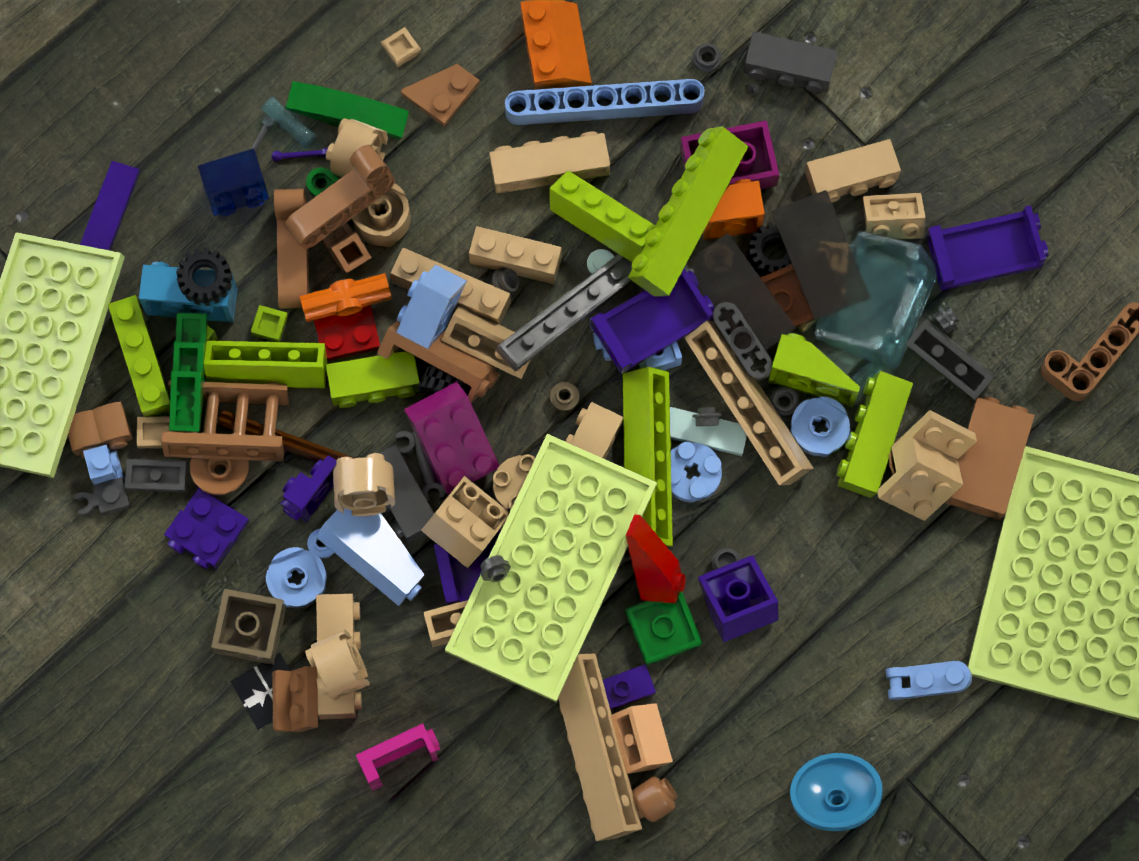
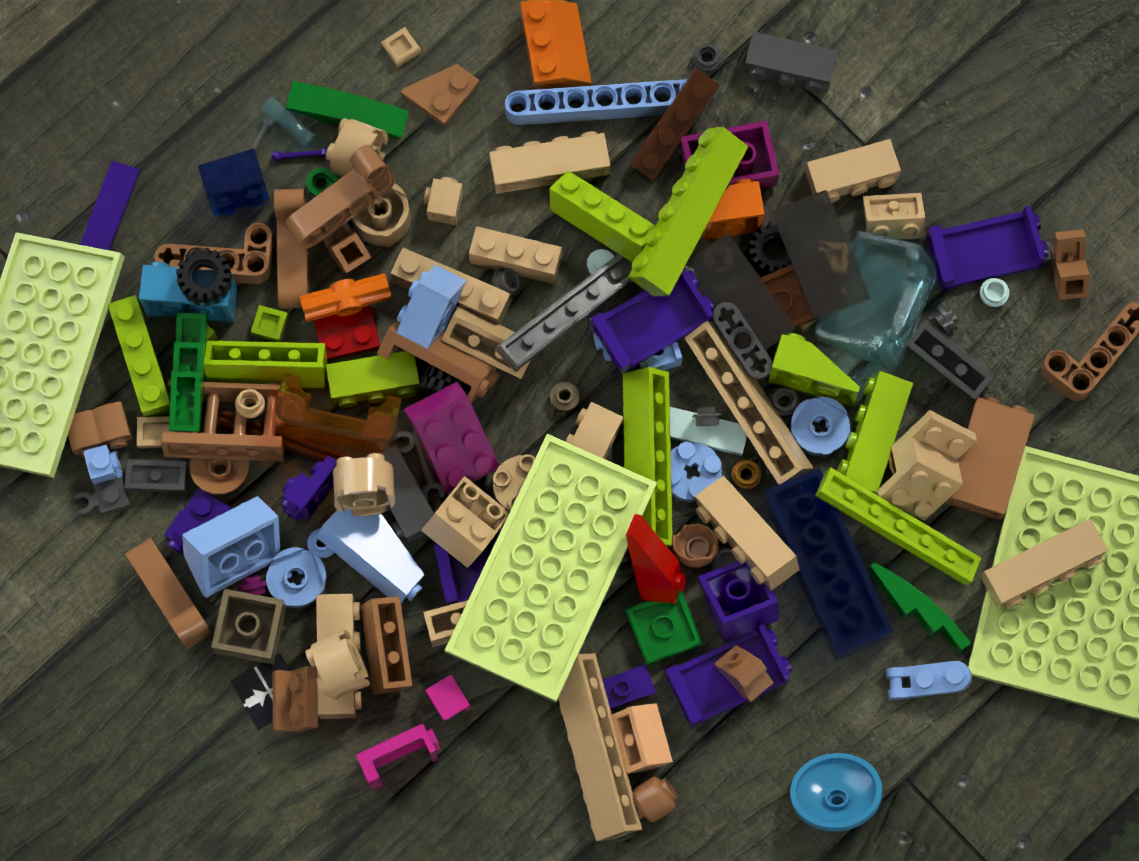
dark grey plate [480,555,511,583] -> none
none -> medium nougat beam [125,537,212,650]
none -> medium nougat beam [154,223,274,284]
none -> light blue slope [182,496,280,598]
none -> tan plate [235,389,265,418]
none -> magenta plate [237,575,267,595]
none -> clear orange windscreen [275,374,402,454]
none -> medium nougat brick [360,596,412,695]
none -> tan brick [424,177,463,225]
none -> dark pink panel [425,675,471,721]
none -> reddish brown plate [629,68,720,180]
none -> dark purple panel [664,624,792,728]
none -> medium nougat hair [672,523,719,568]
none -> tan brick [695,475,799,591]
none -> medium nougat brick [714,645,774,702]
none -> pearl gold plate [731,460,761,490]
none -> clear blue brick [763,468,894,661]
none -> lime plate [815,468,981,586]
none -> green slope [868,563,971,655]
none -> light aqua plate [980,278,1009,307]
none -> tan brick [981,519,1108,609]
none -> medium nougat brick [1051,229,1090,300]

